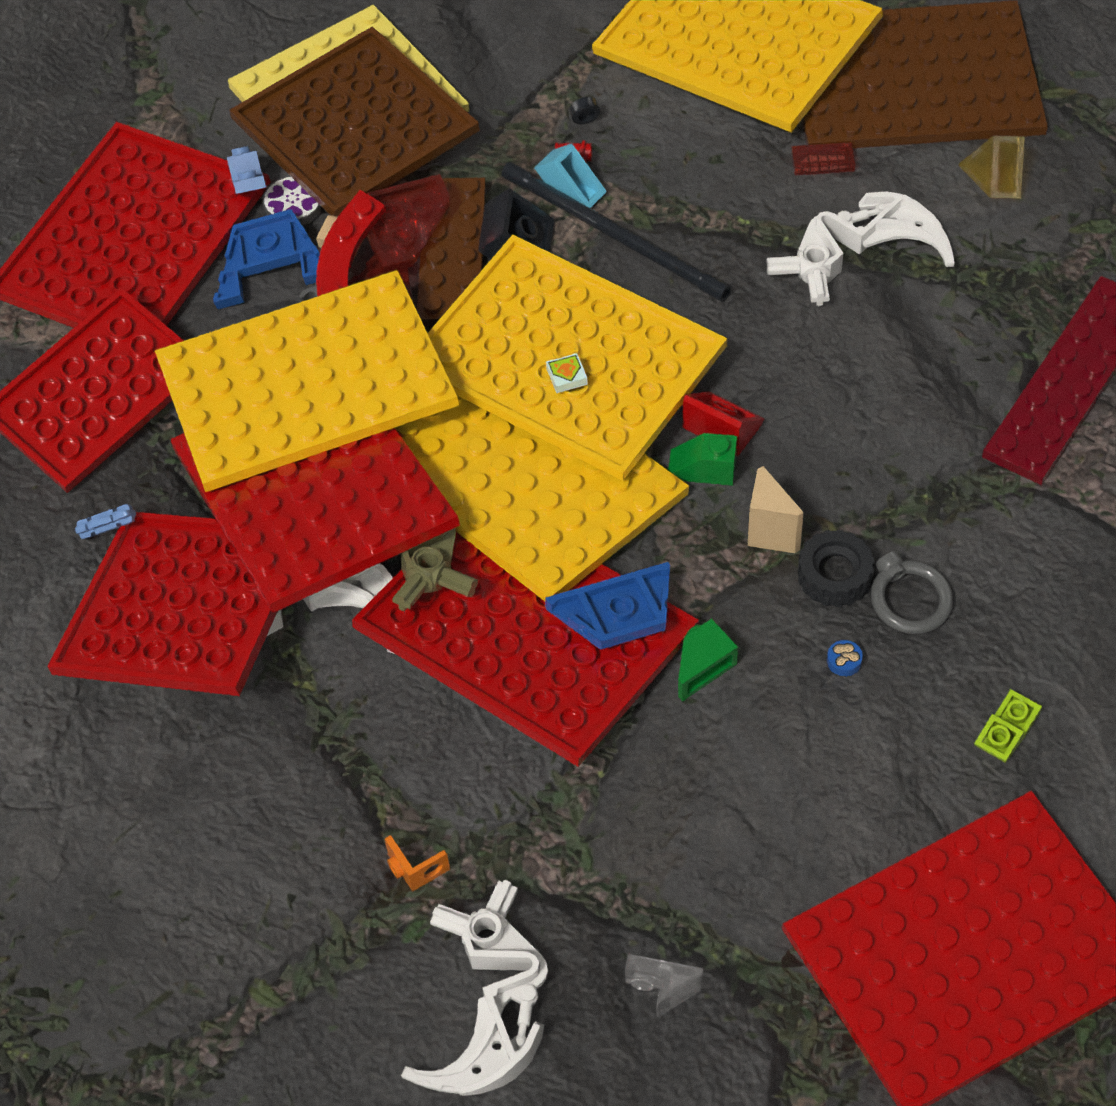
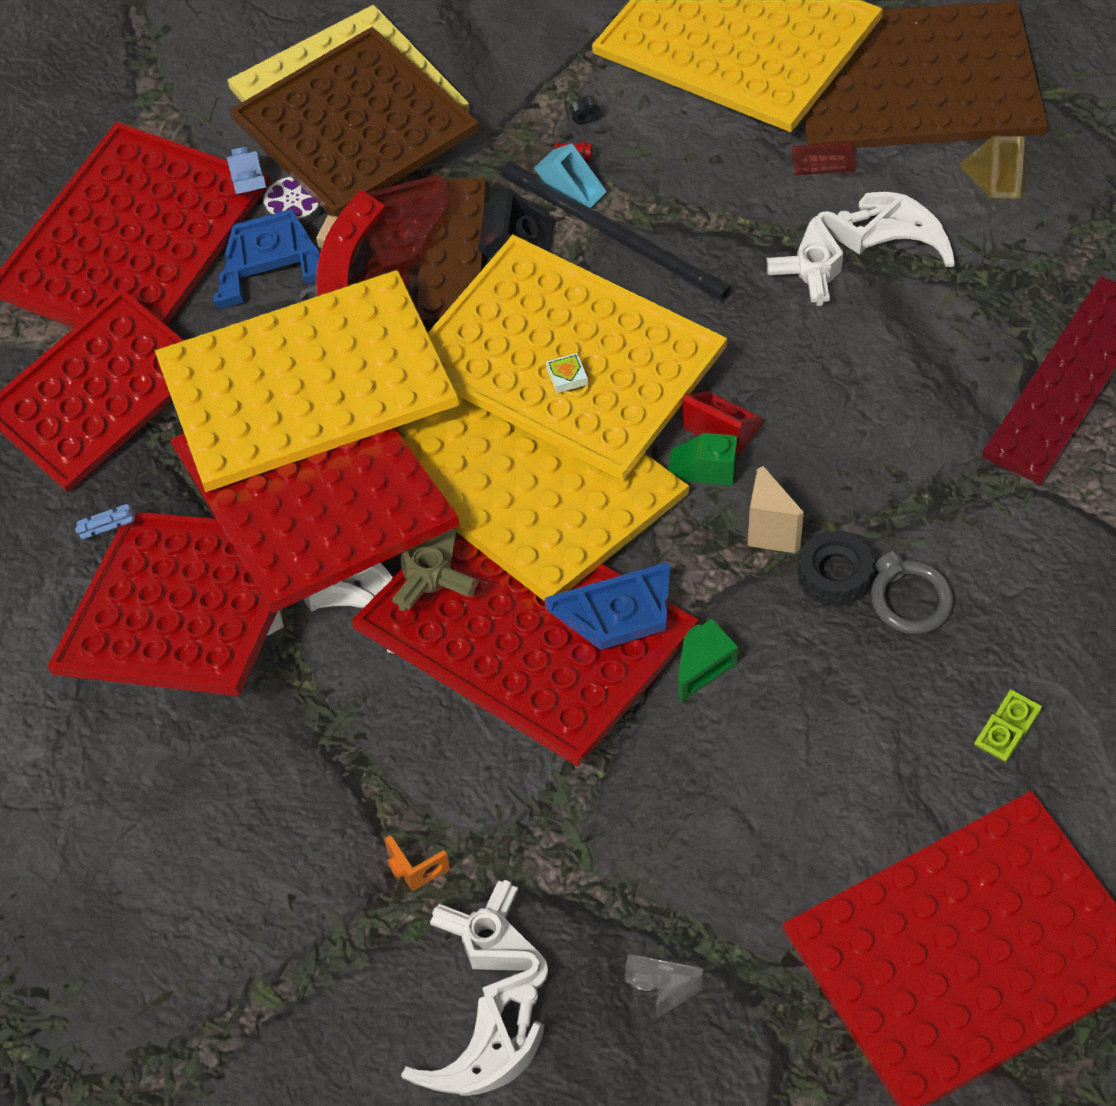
tile [827,640,863,676] -> none

